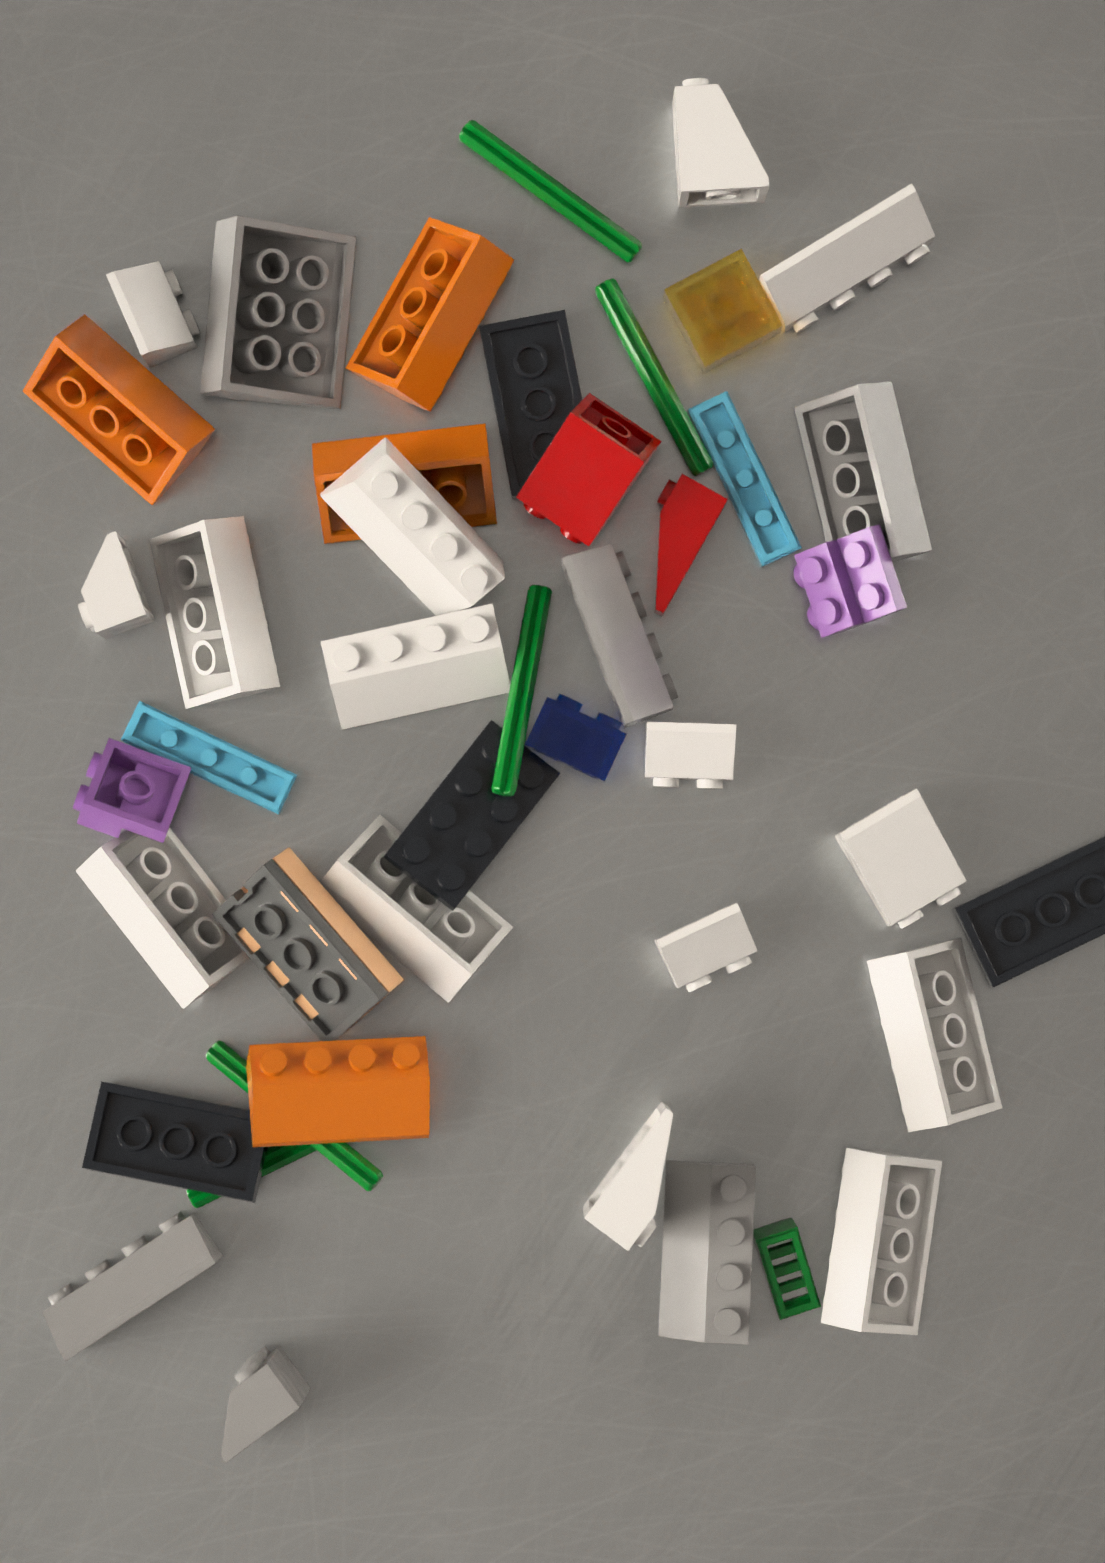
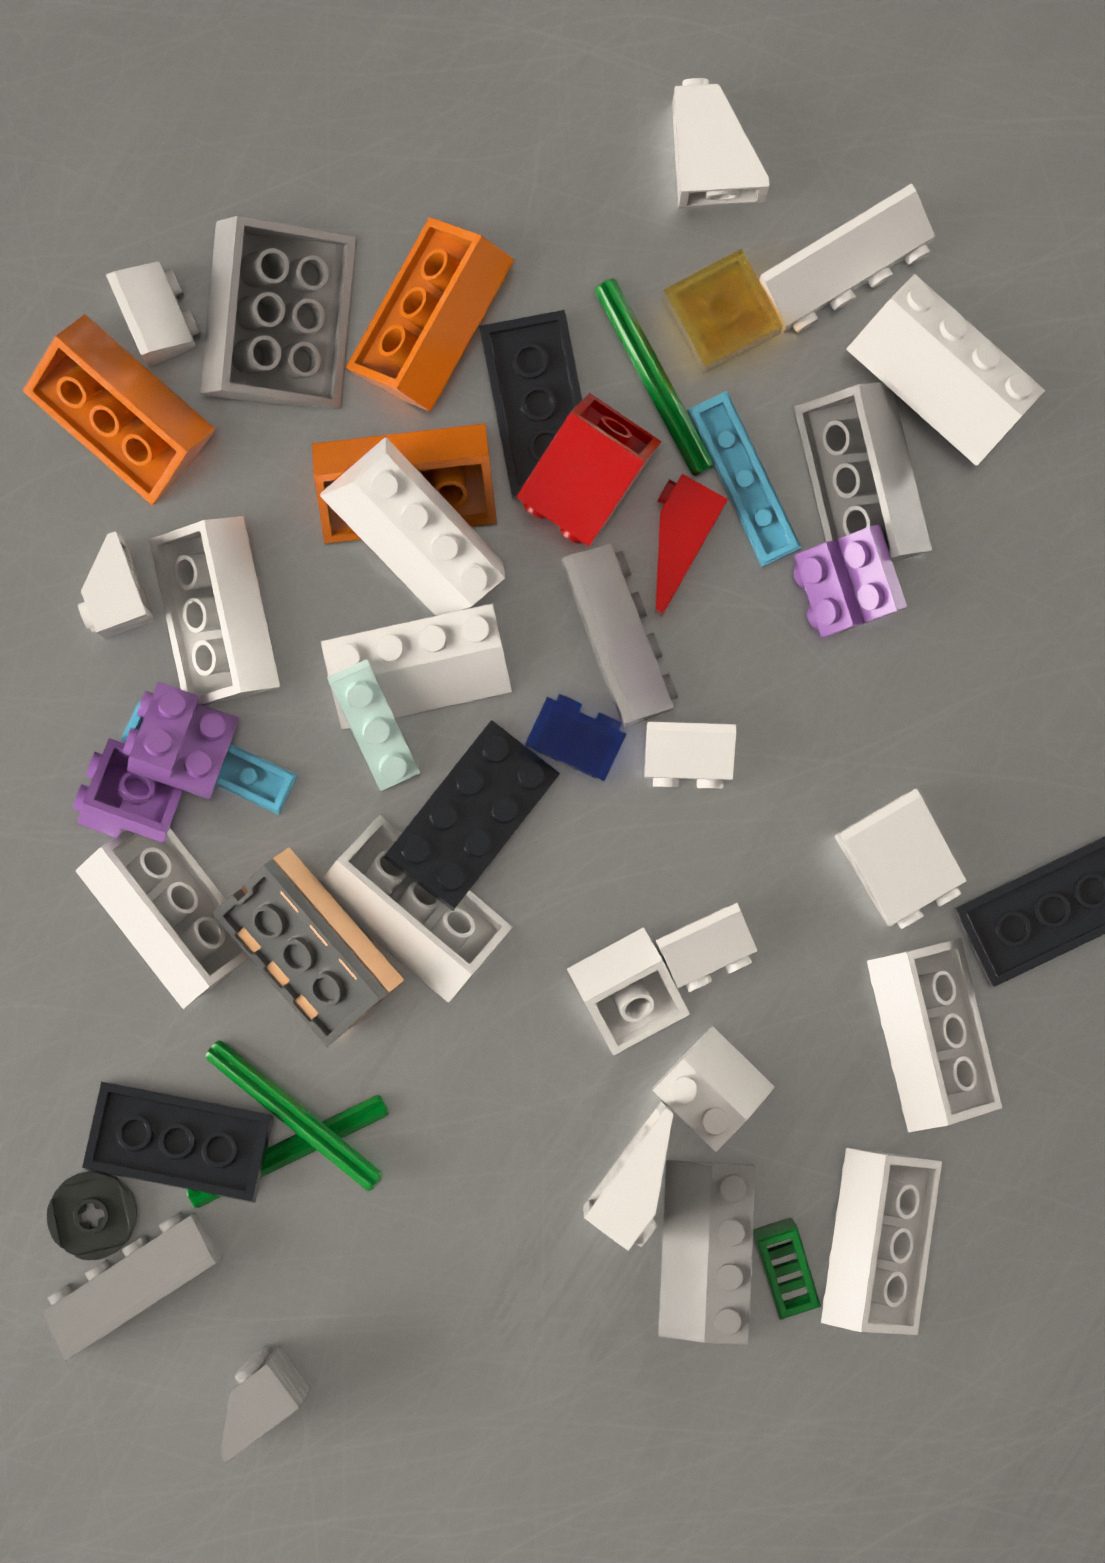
orange slope [246,1036,430,1147] -> none
green axle [459,120,642,262] -> none
green axle [492,585,552,796] -> none
none -> pearl dark grey plate [46,1171,136,1260]
none -> medium lavender plate [123,682,239,799]
none -> light aqua plate [327,659,420,791]
none -> white slope [567,927,690,1056]
none -> white slope [651,1026,775,1152]
none -> white slope [846,274,1045,466]

